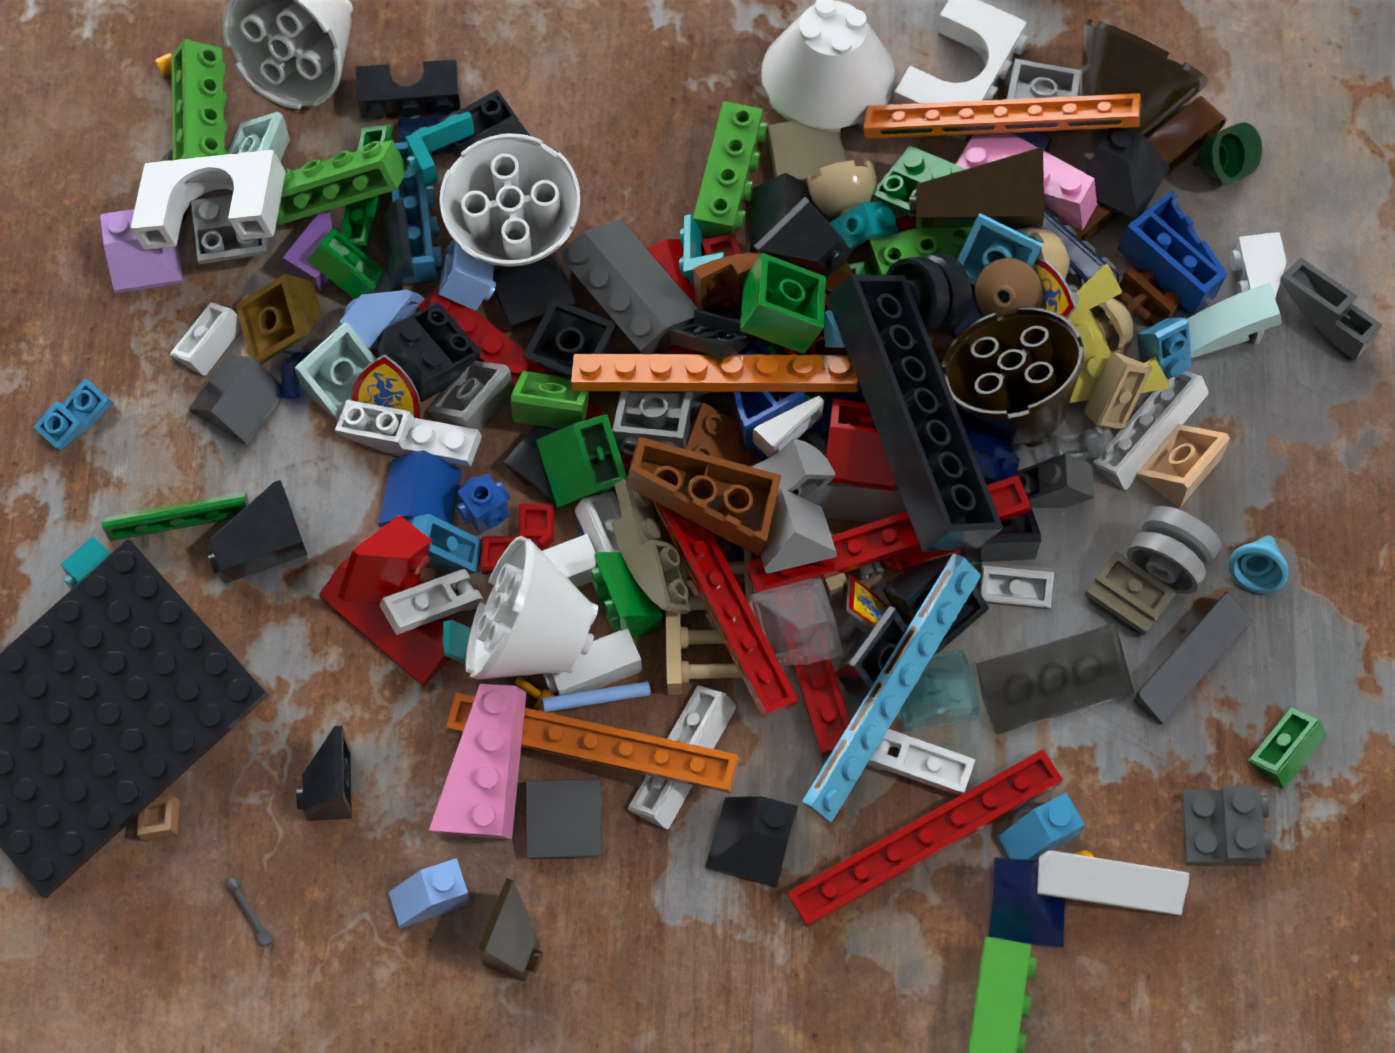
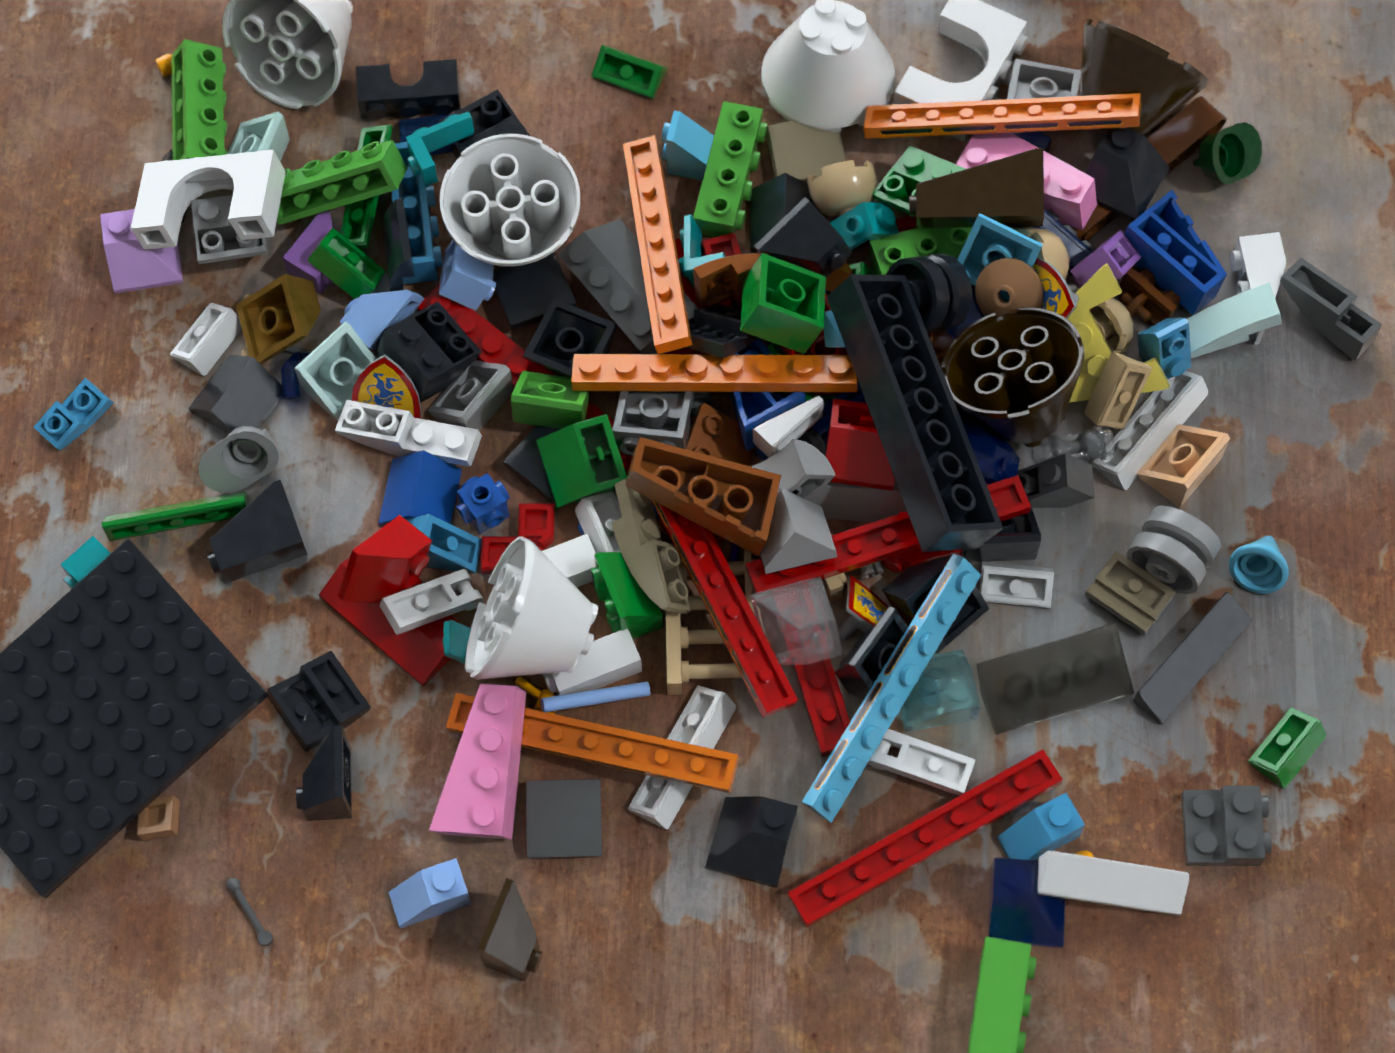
none -> light grey piece [199,426,279,493]
none -> black slope [267,650,371,752]
none -> green slope [591,45,667,99]
none -> plate [623,135,692,354]
none -> medium azure slope [661,111,714,181]
none -> medium lavender slope [1071,230,1141,289]

